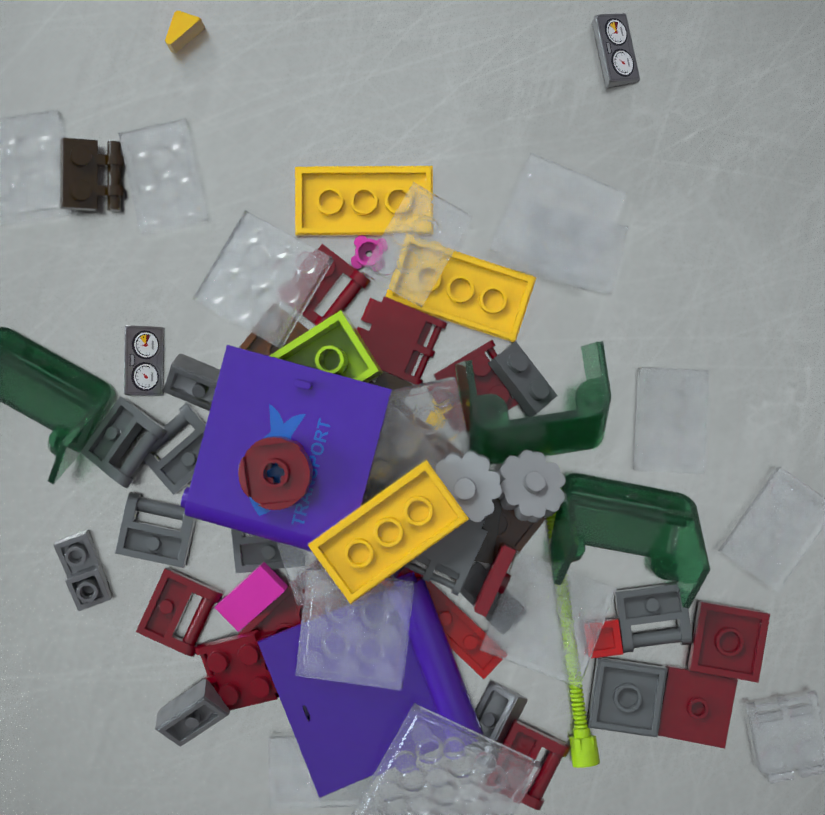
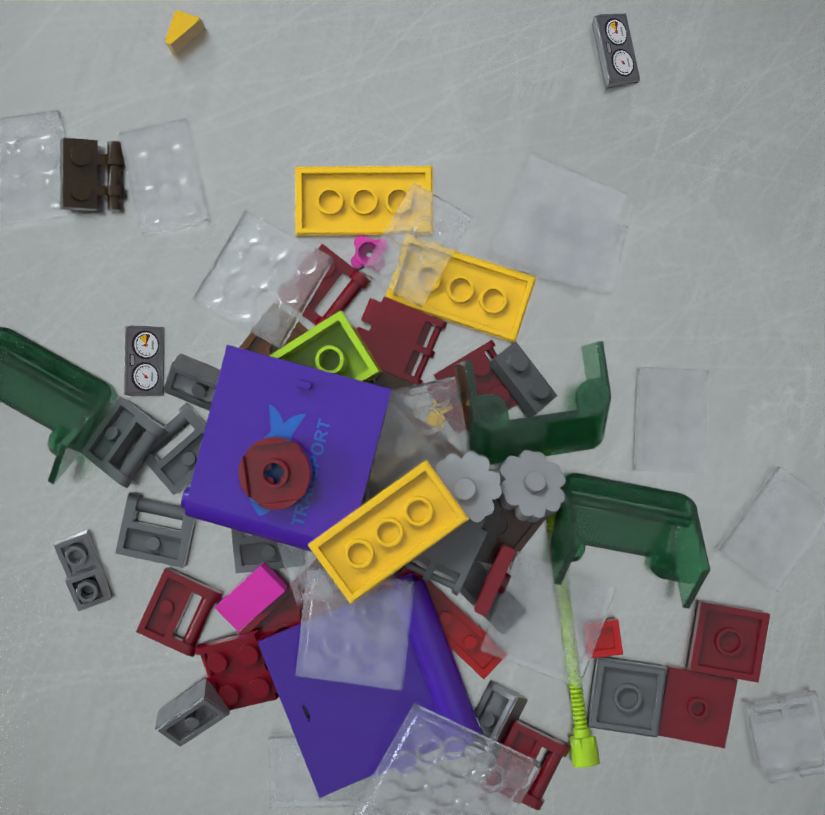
dark grey plate [614,582,692,653] -> none

